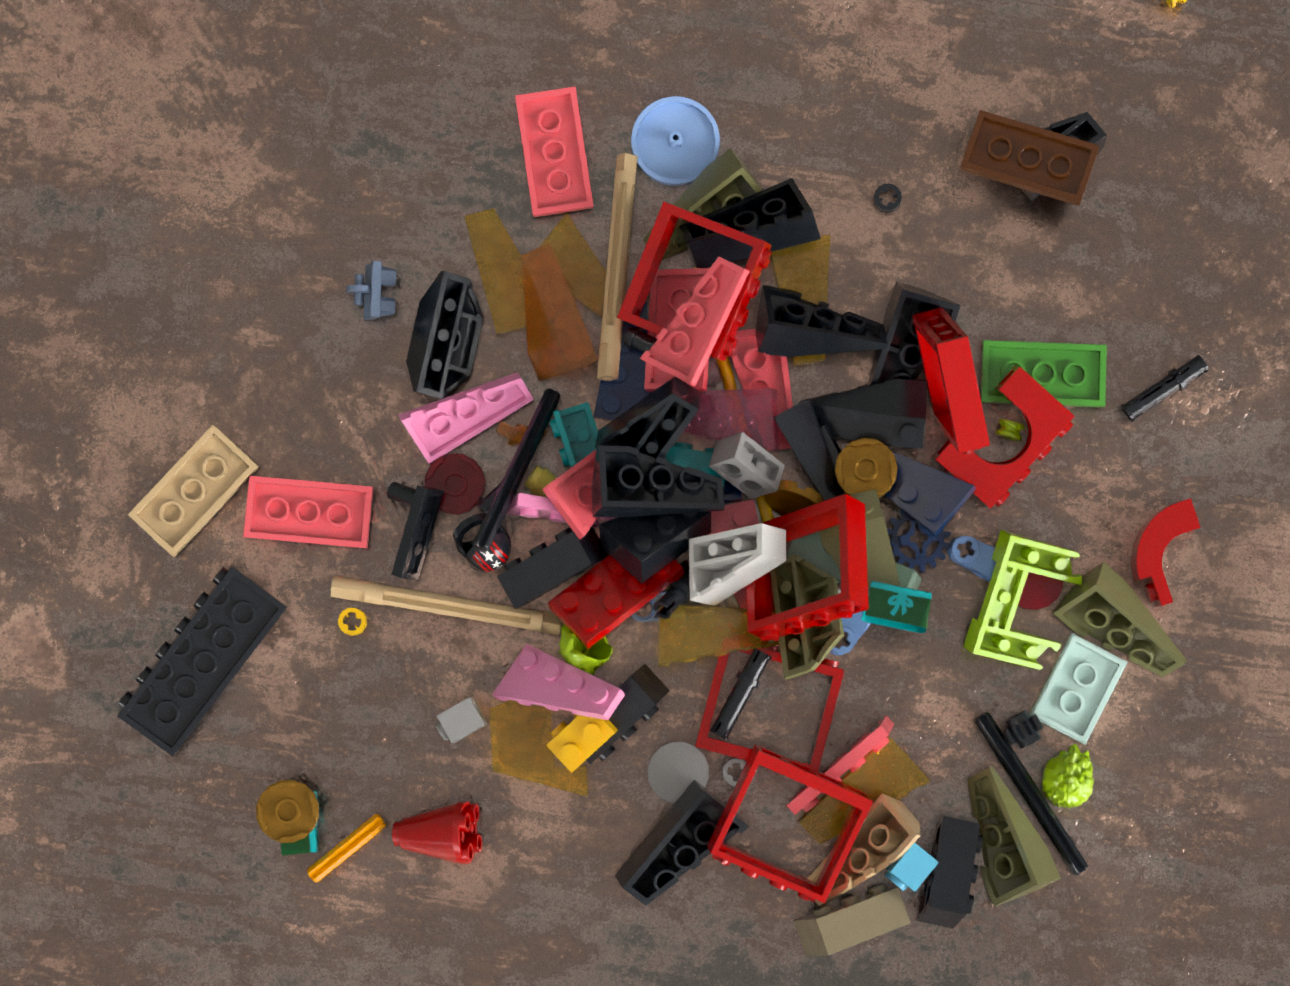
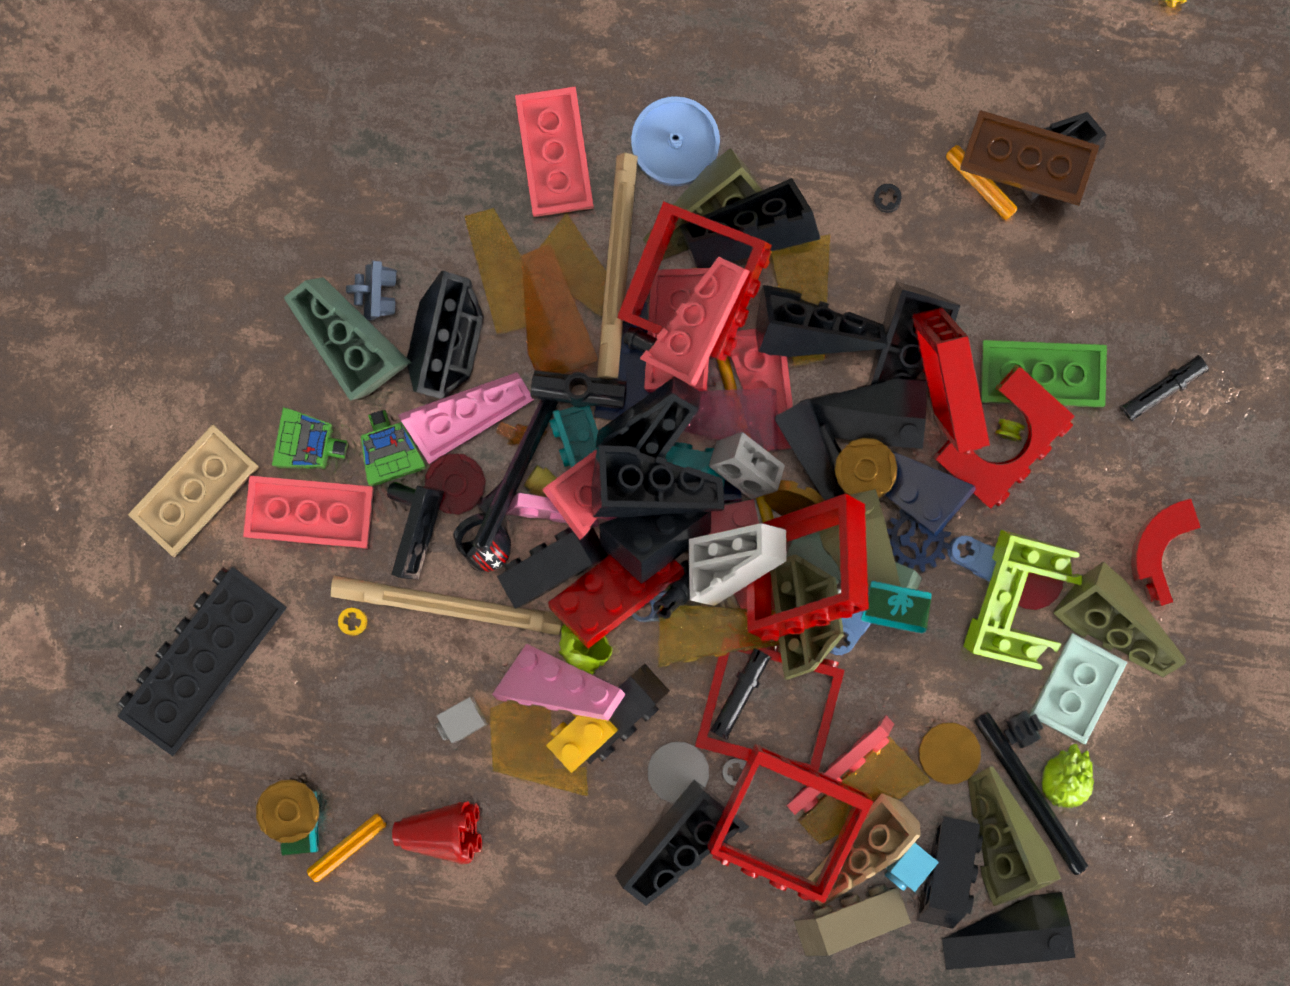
none -> torso [272,407,348,469]
none -> sand green wedge [284,277,412,401]
none -> torso [361,410,427,487]
none -> black piece [531,370,627,409]
none -> pearl gold tile [918,723,981,785]
none -> black wedge [942,891,1075,970]
none -> light orange axle [946,145,1017,220]

